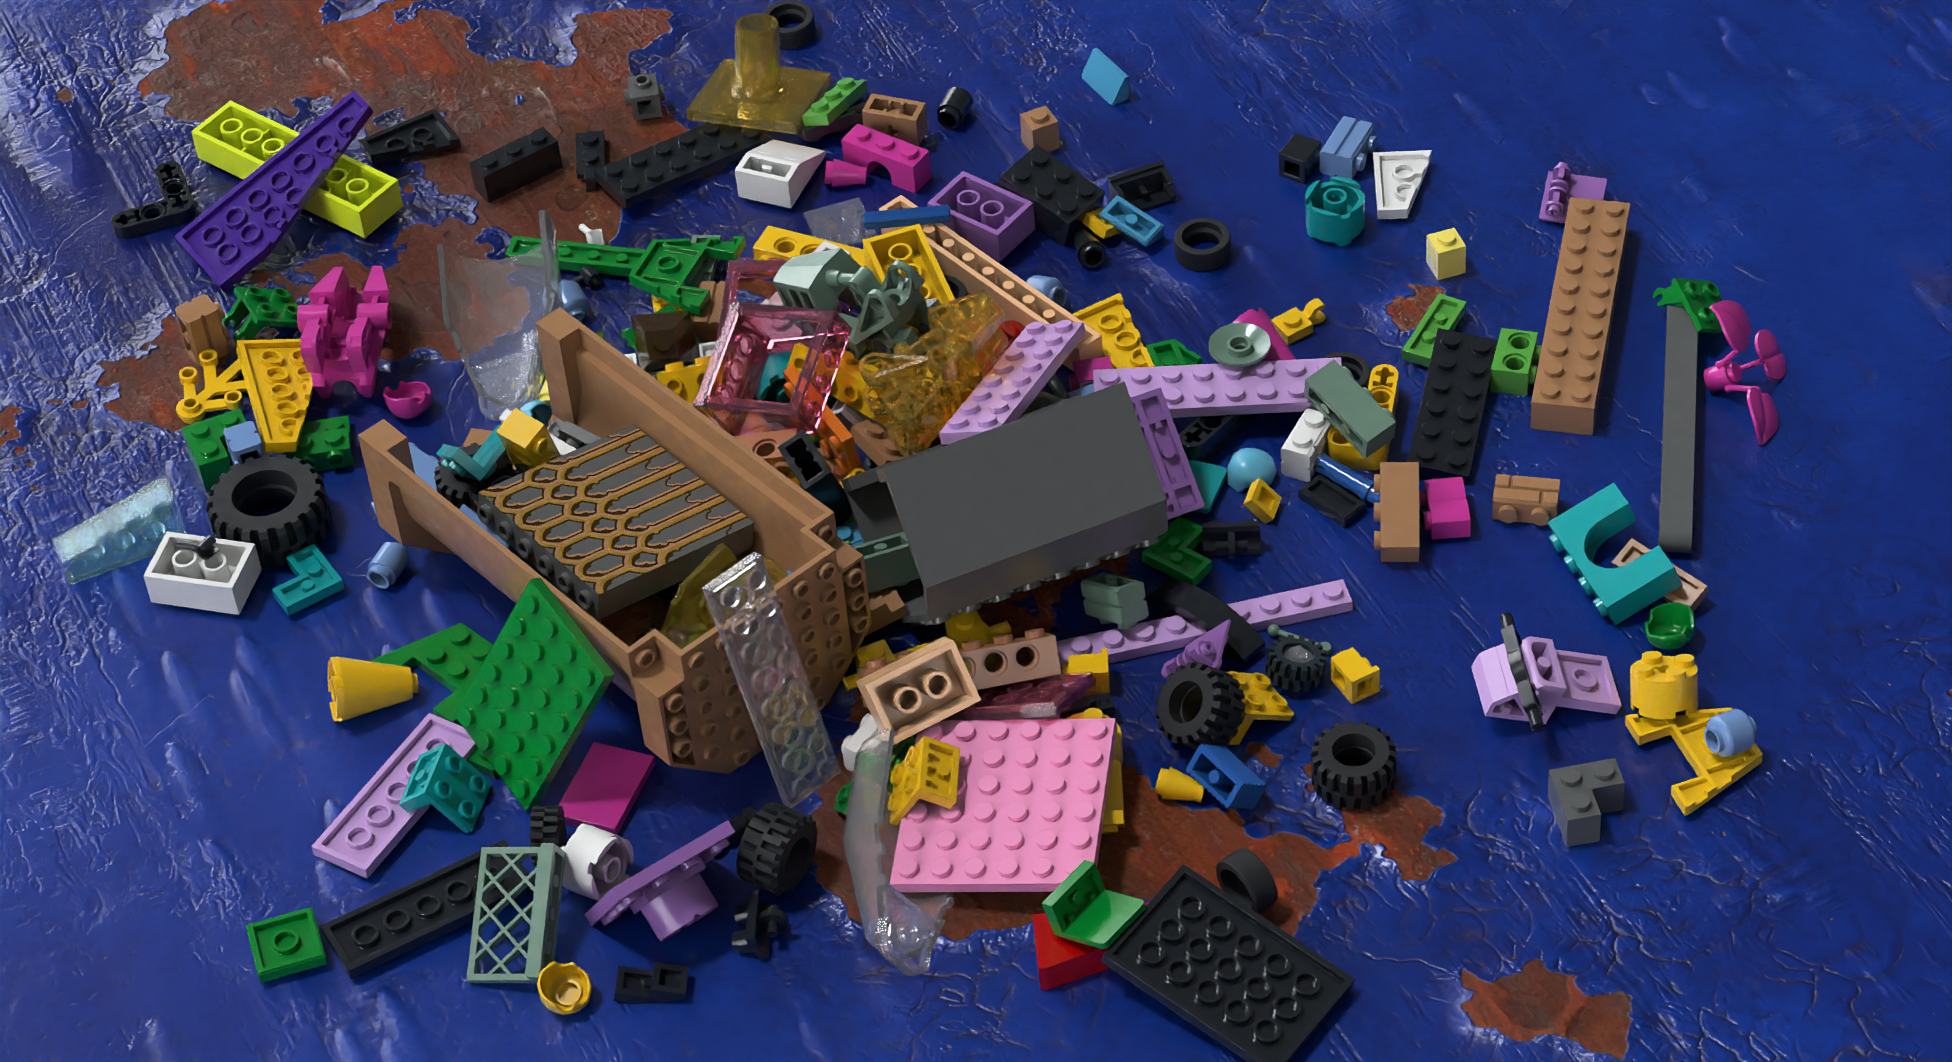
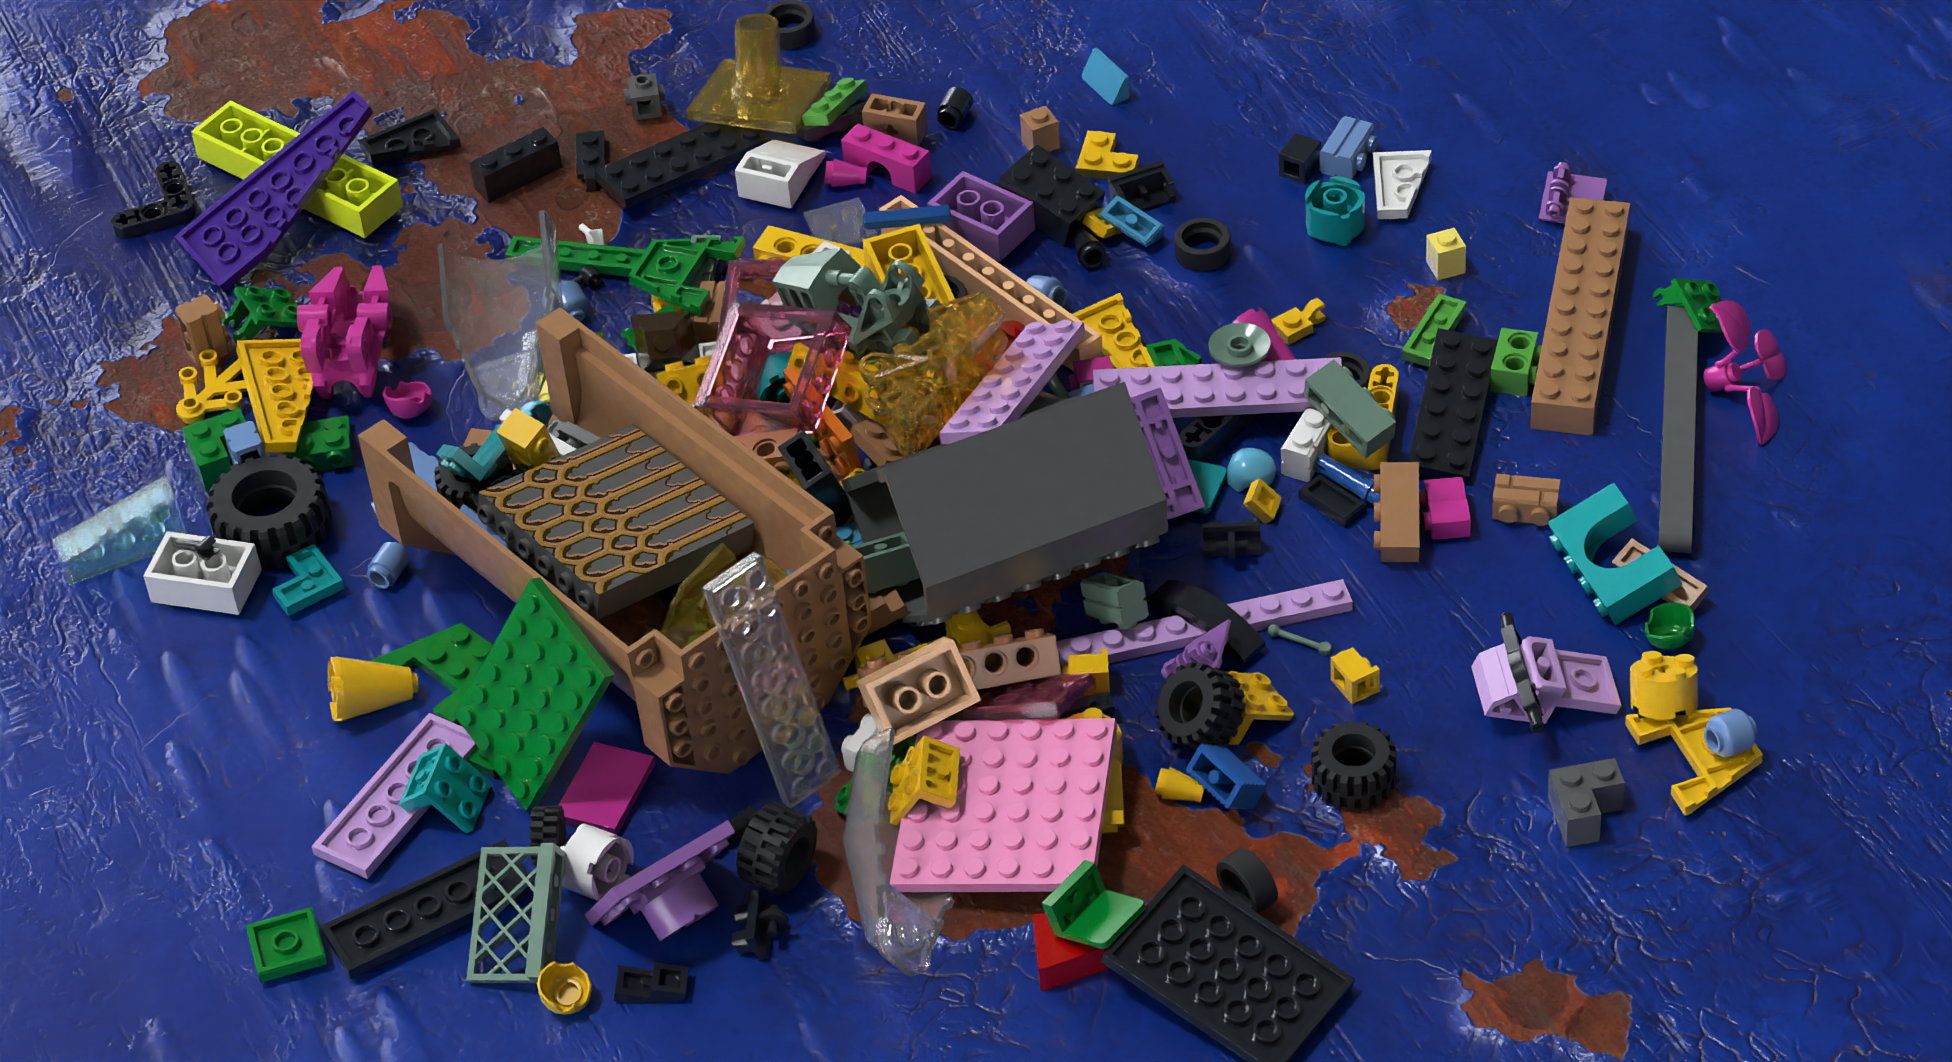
green plate [1141,516,1212,586] -> none
black wheel [1265,635,1327,692] -> none
none -> yellow plate [1076,131,1139,180]

